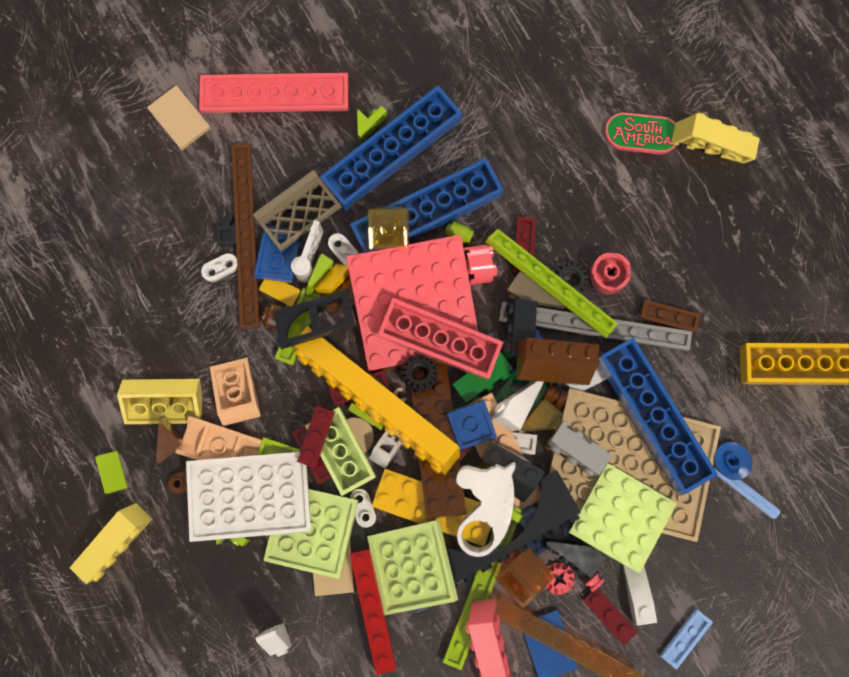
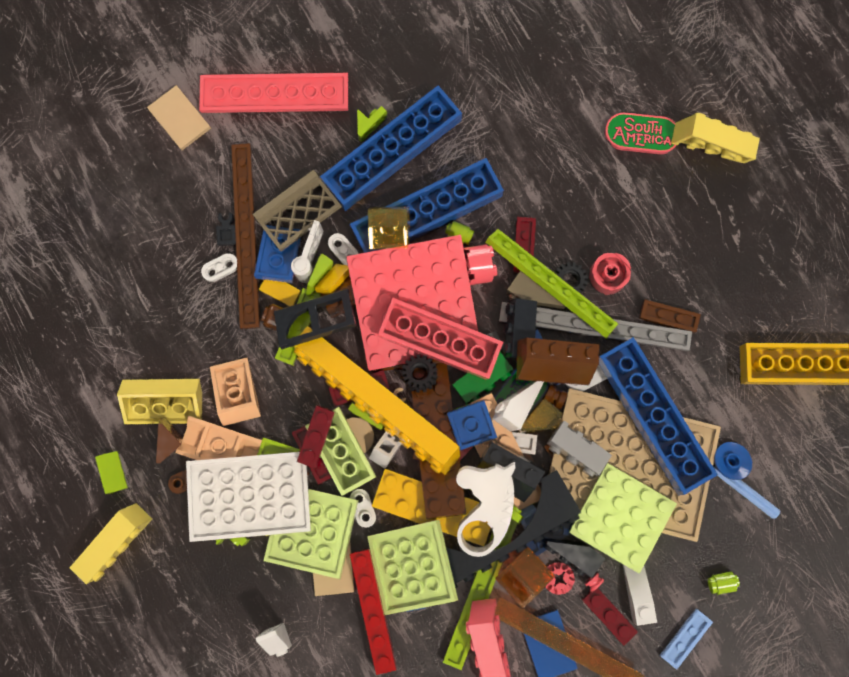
none -> lime brick [708,572,740,595]

